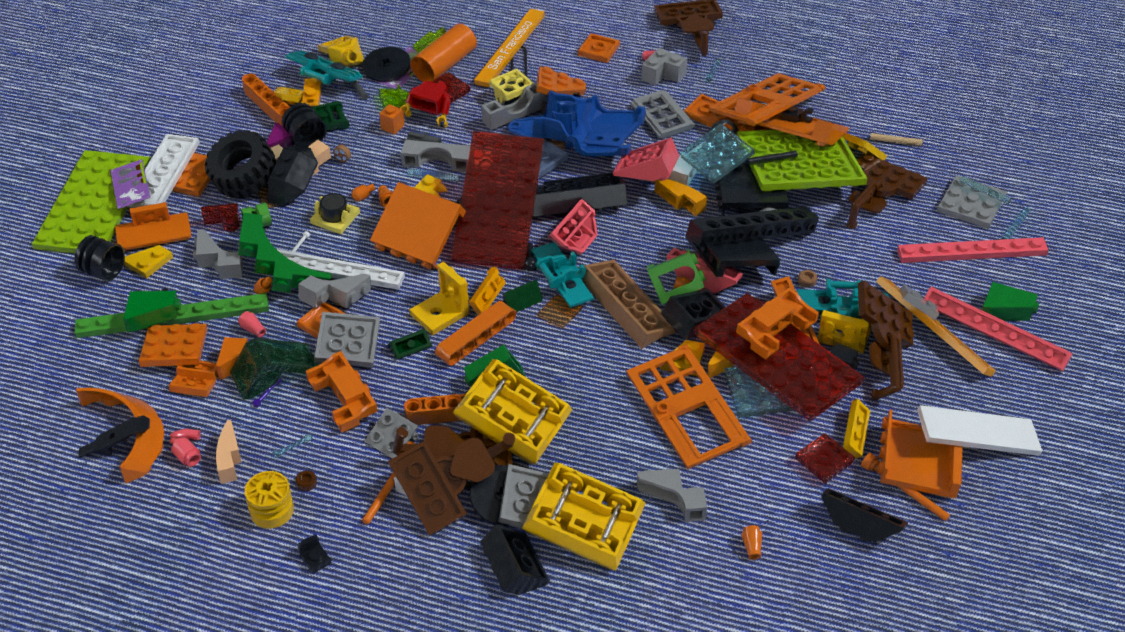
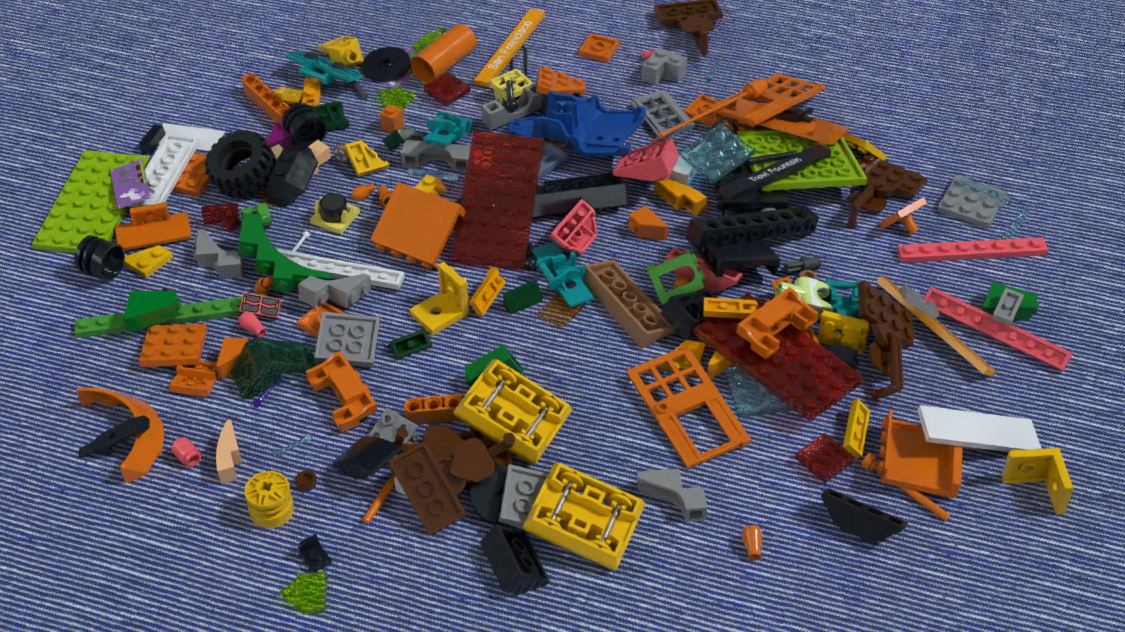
coral arm [169,428,201,444] -> none
red torso [400,81,451,128] -> none
orange beam [435,301,517,366] -> none
tan bar [870,133,923,146] -> none
none -> black piece [139,125,166,154]
none -> white sticker [159,123,225,151]
none -> tile [240,292,282,318]
none -> clear neon green slope [279,571,328,615]
none -> black slope [332,436,402,480]
none -> yellow wing [345,140,389,177]
none -> dark green slope [382,129,415,150]
none -> teal piece [423,112,475,148]
none -> black bar [505,80,518,112]
none -> orange slope [628,206,668,240]
none -> orange flag [648,79,768,145]
none -> light orange plate [703,297,758,319]
none -> black tile [718,144,831,201]
none -> yellowish green connector [775,277,833,319]
none -> dark grey axle [784,256,821,273]
none -> orange tile [879,197,927,235]
none -> light grey plate [992,288,1024,326]
none -> yellow bracket [1001,448,1073,515]

